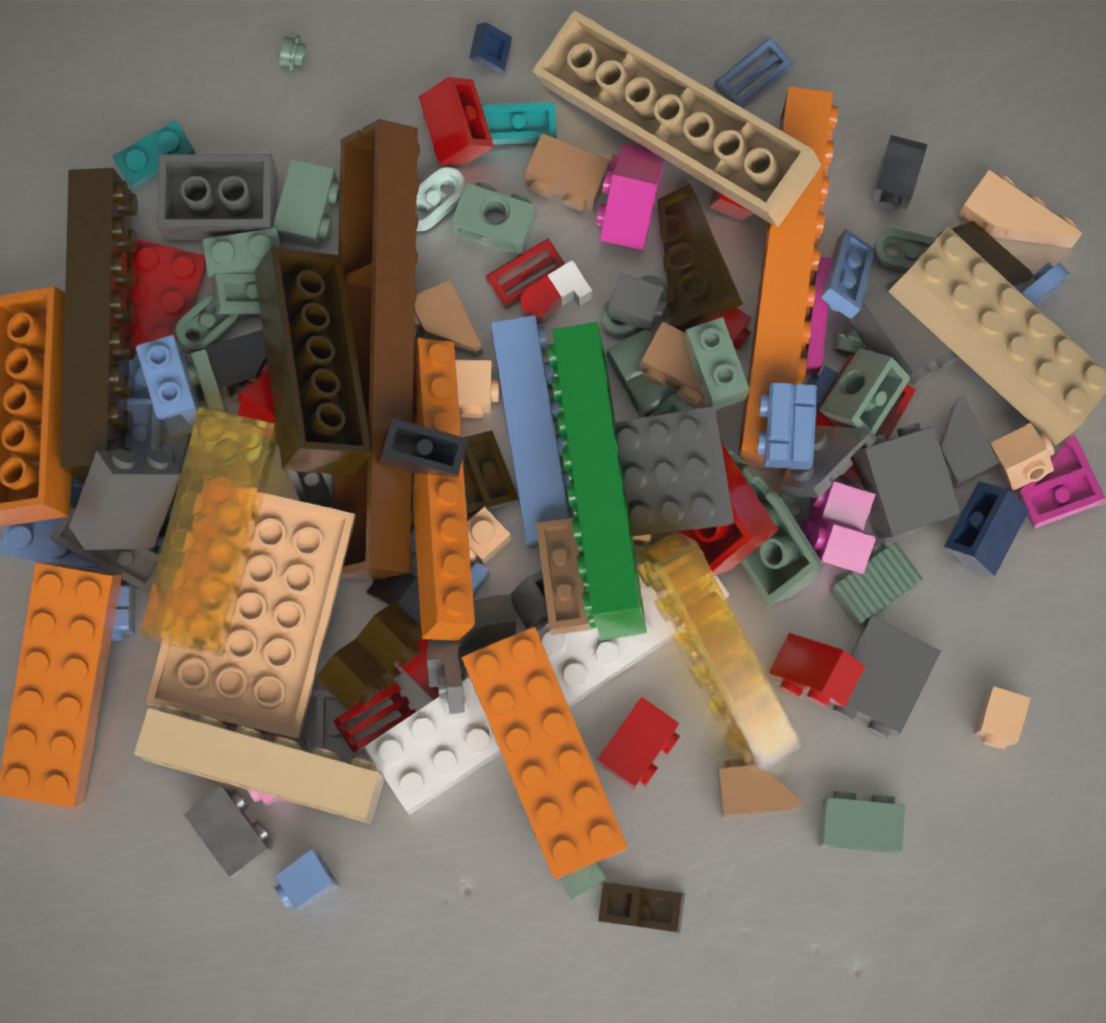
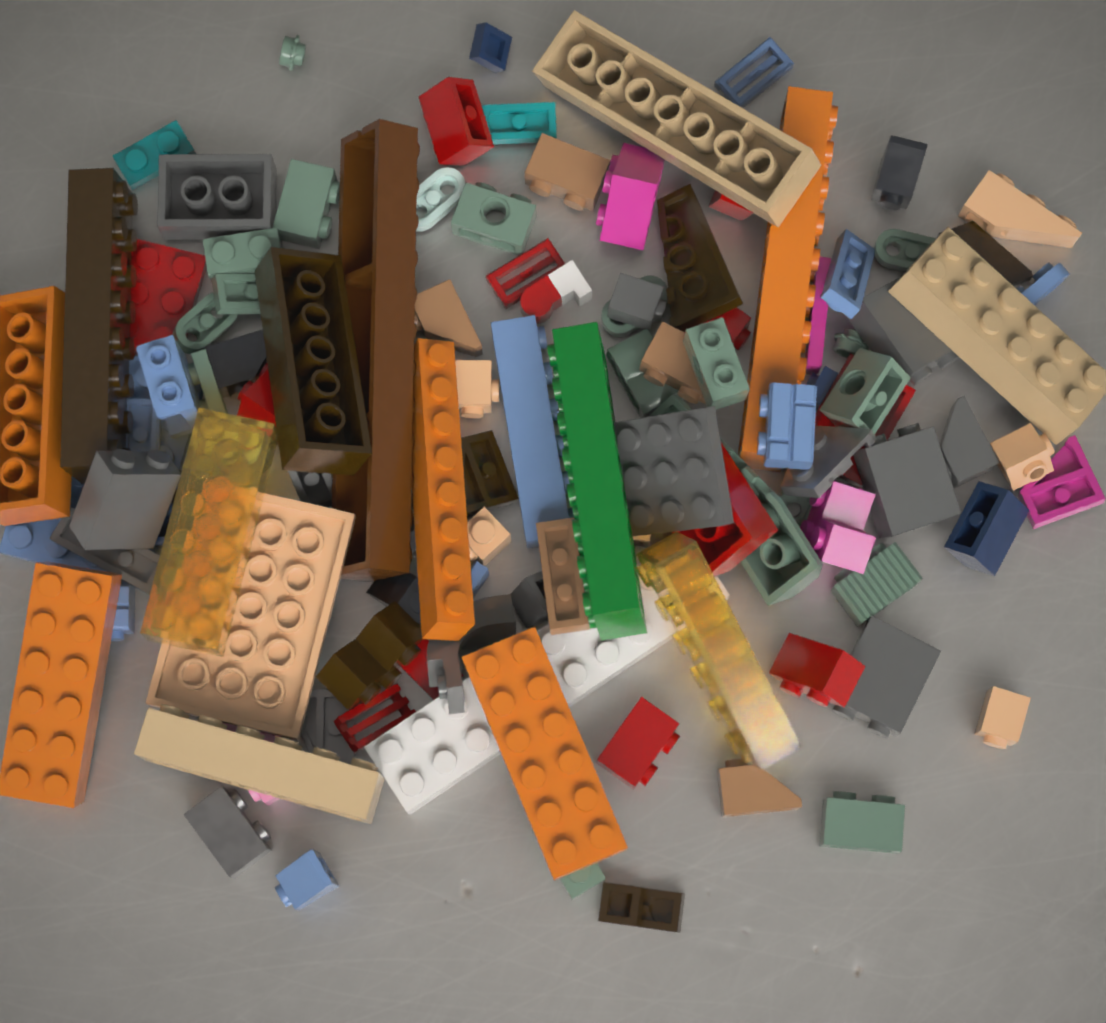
black slope [378,418,468,477] -> none

